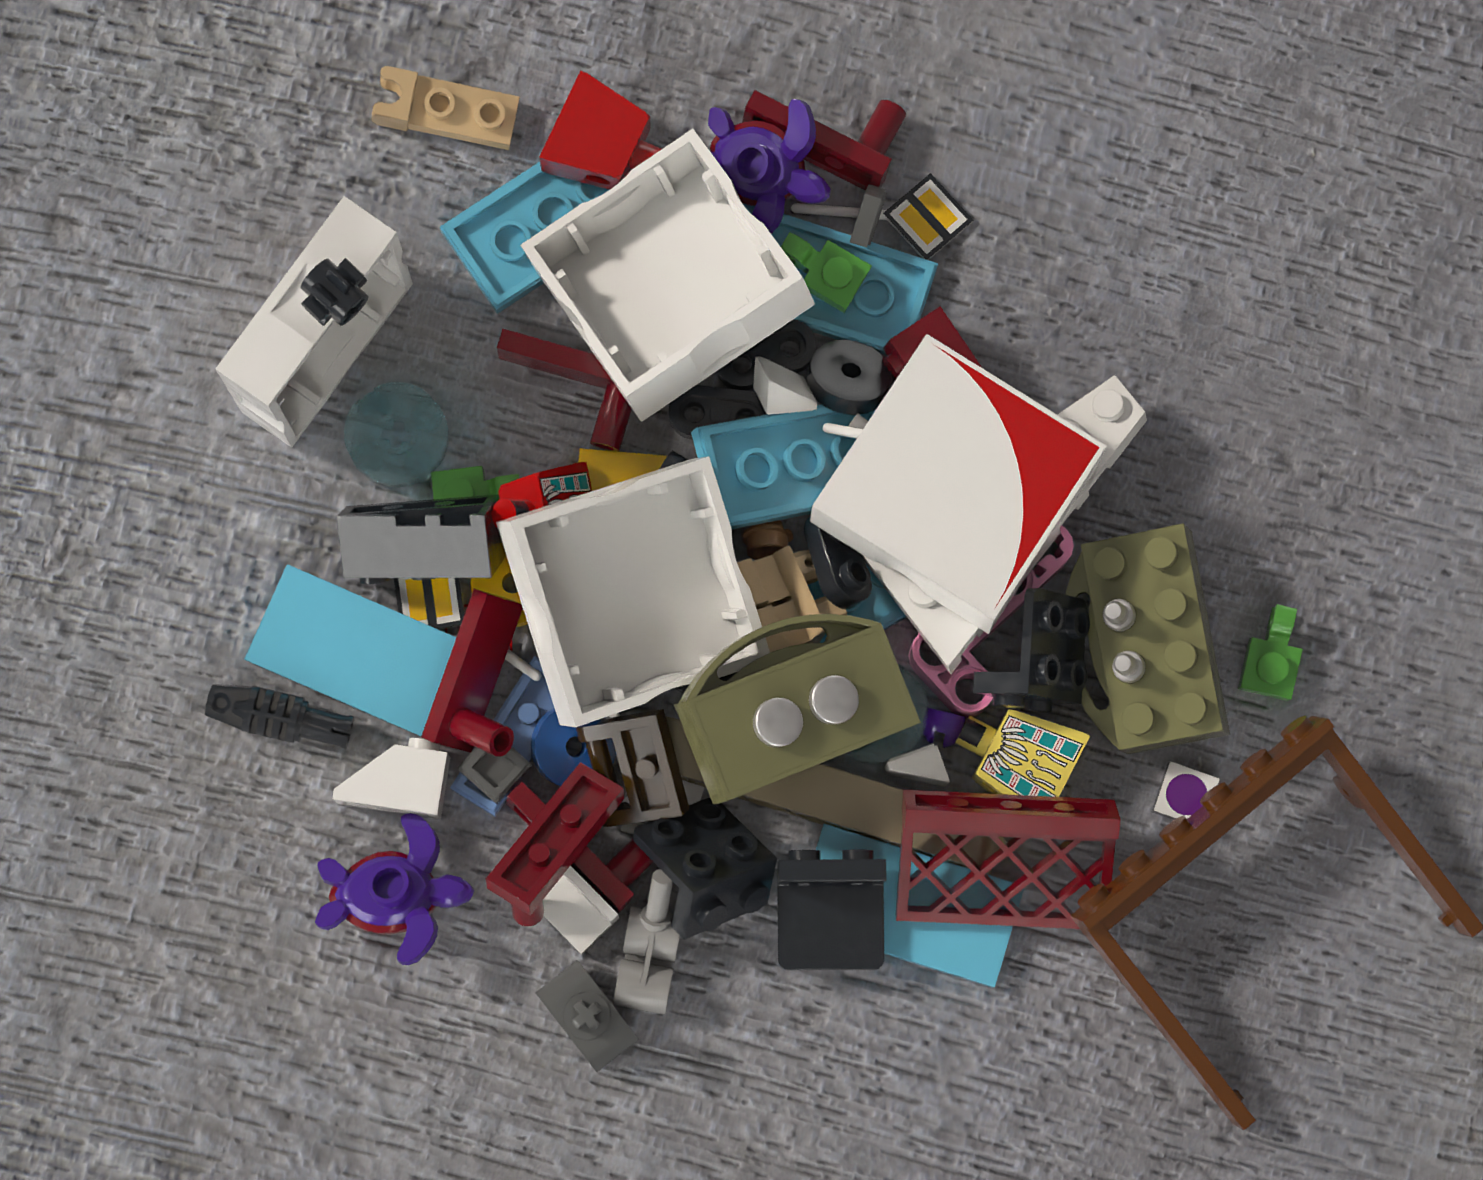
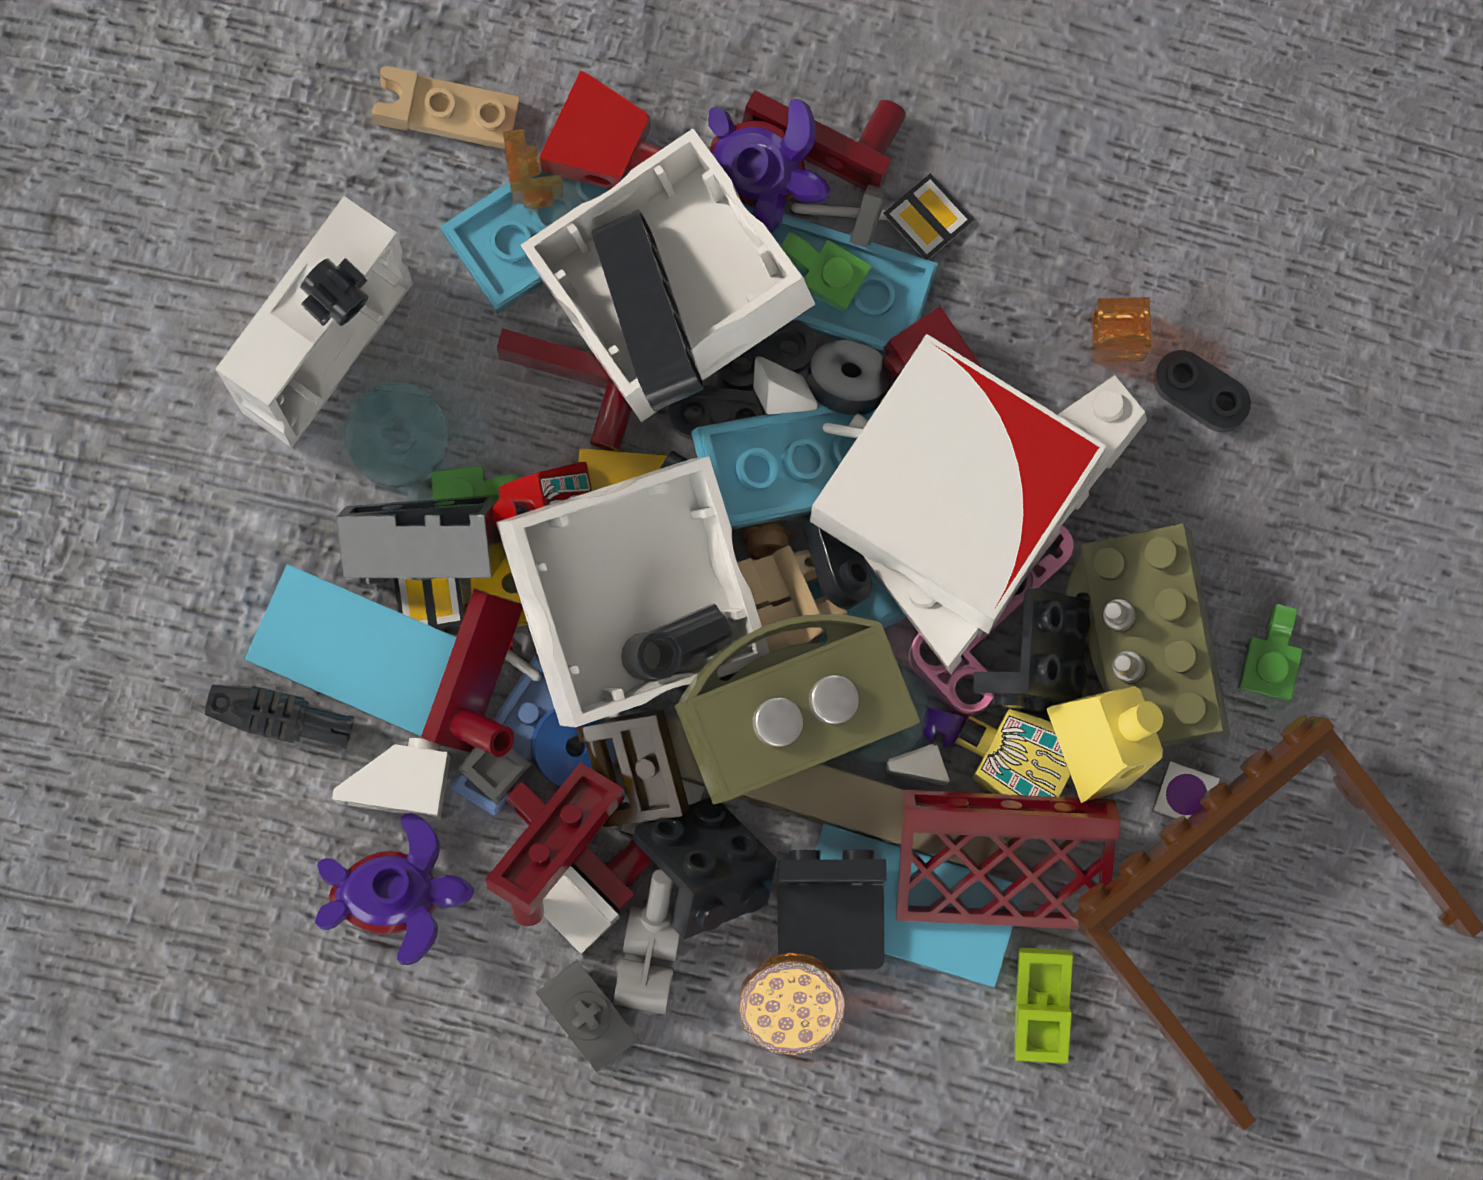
none -> clear orange bracket [503,129,564,209]
none -> black beam [591,209,704,411]
none -> black piece [621,603,732,680]
none -> tile [739,953,845,1055]
none -> lime slope [1014,947,1073,1063]
none -> light yellow torso [1047,686,1163,803]
none -> clear orange brick [1091,297,1152,362]
none -> black plate [1153,350,1251,432]

